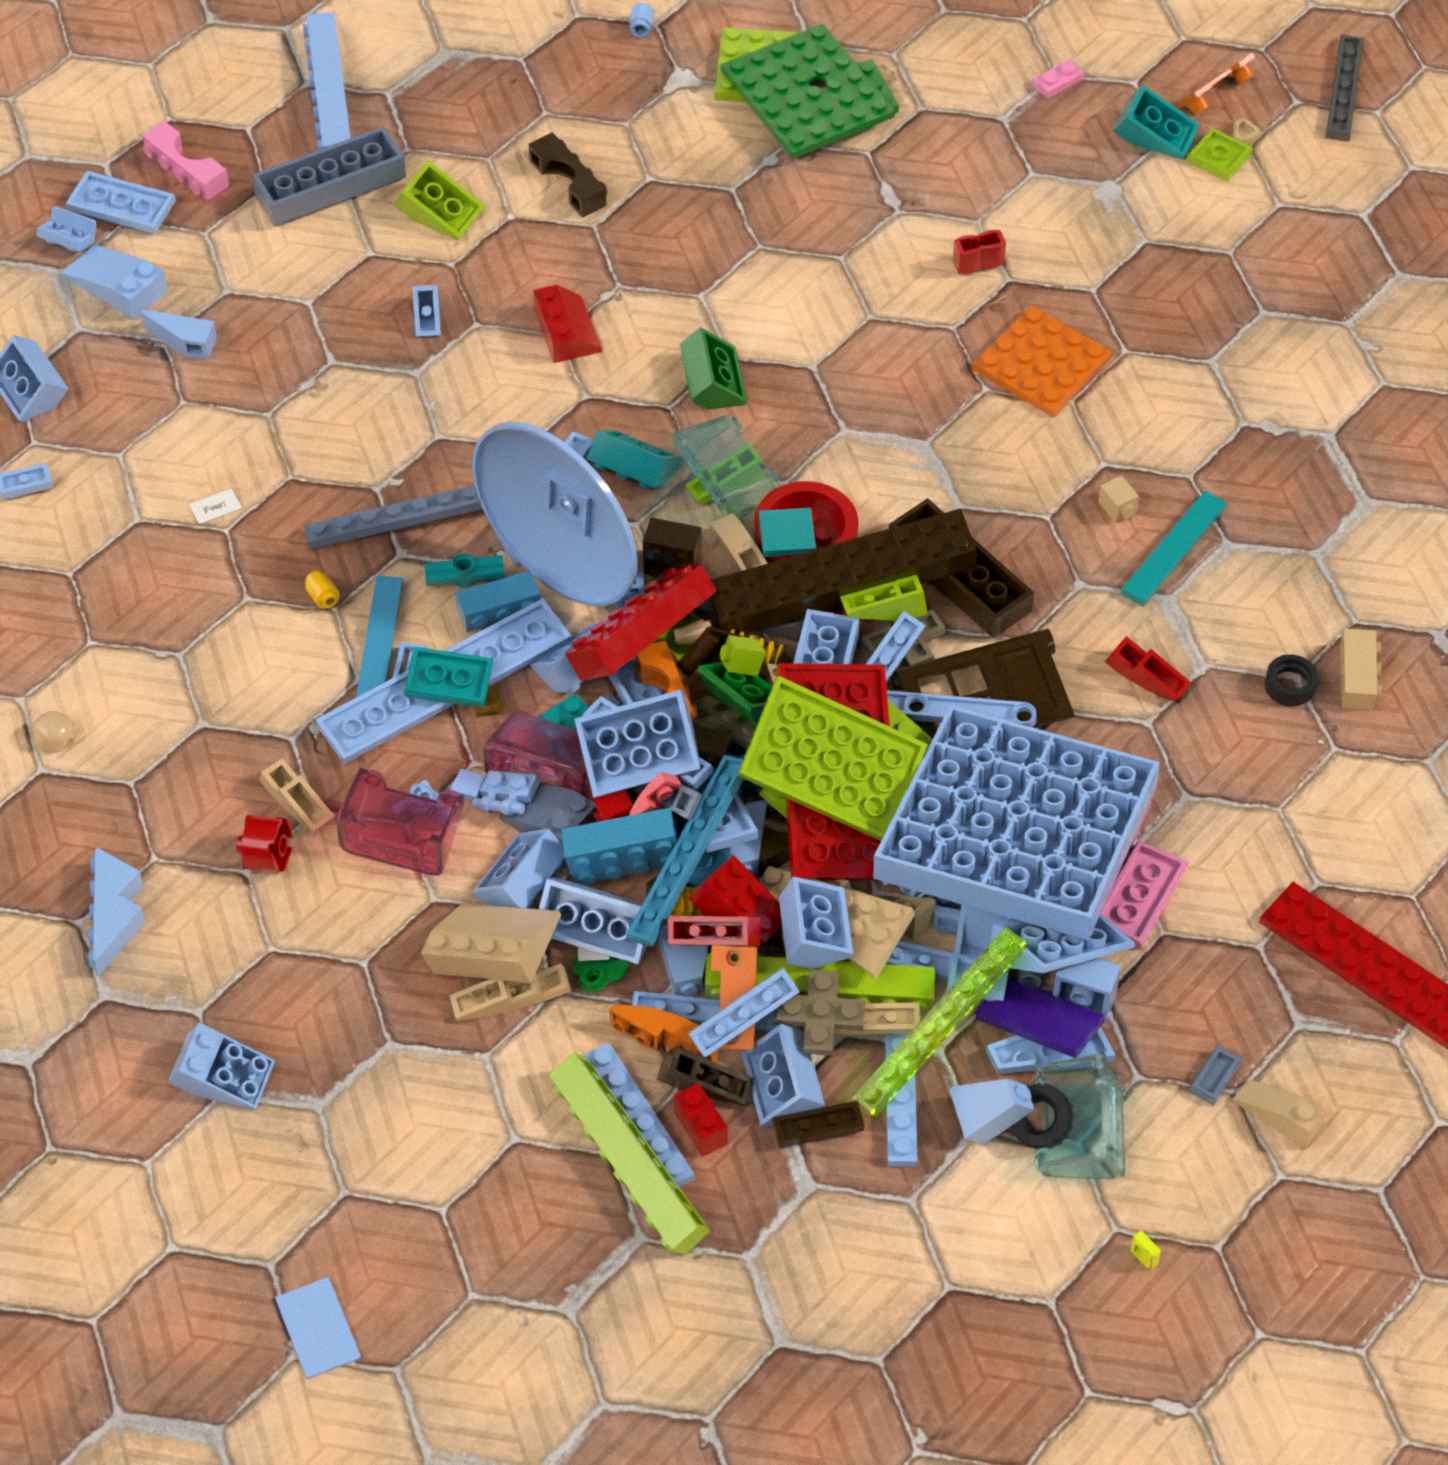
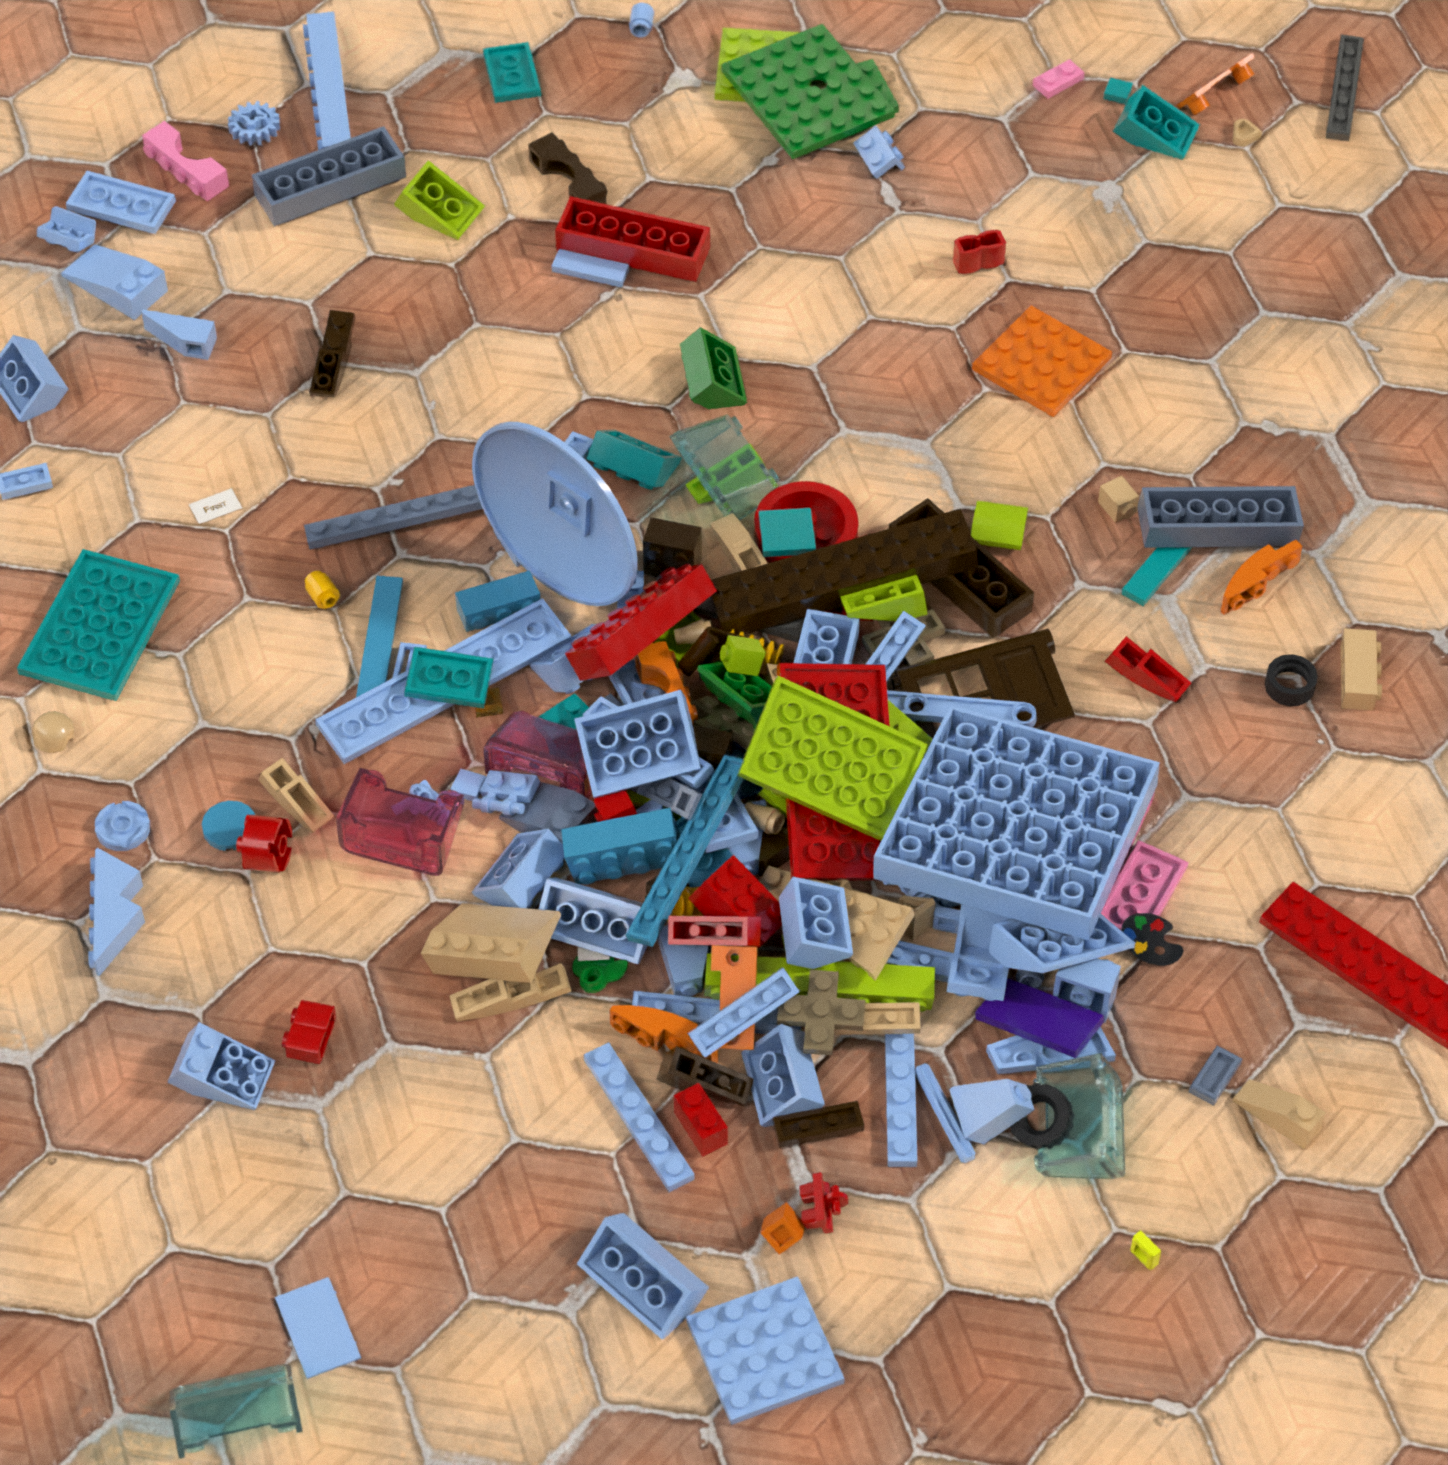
light blue slope [412,284,441,337] -> none
teal piece [424,553,505,588] -> none
red slope [533,285,602,363] -> none
lime brick [549,1052,711,1255] -> none
coral slope [629,772,681,816] -> none
clear neon green plate [852,927,1028,1117] -> none
lime tile [1187,128,1253,182] -> none
none -> teal plate [17,549,180,701]
none -> light blue tile [95,801,150,851]
none -> clear light blue windscreen [169,1364,303,1459]
none -> dark azure tile [202,800,255,851]
none -> light blue gear [228,101,280,146]
none -> red brick [282,1000,336,1064]
none -> dark brown slope [309,310,356,398]
none -> teal tile [483,42,541,103]
none -> light blue tile [551,249,629,288]
none -> red brick [555,196,710,282]
none -> light blue slope [577,1213,709,1339]
none -> light blue plate [686,1276,845,1425]
none -> tan cone [744,802,785,834]
none -> orange panel [760,1202,805,1255]
none -> red hips [799,1172,849,1234]
none -> light blue bracket [853,126,905,179]
none -> light blue axle [915,1063,975,1163]
none -> lime slope [971,500,1028,550]
none -> teal tile [1103,77,1133,105]
none -> black piece [1121,913,1184,966]
none -> sand blue brick [1137,486,1304,548]
none -> orange slope [1221,540,1303,615]

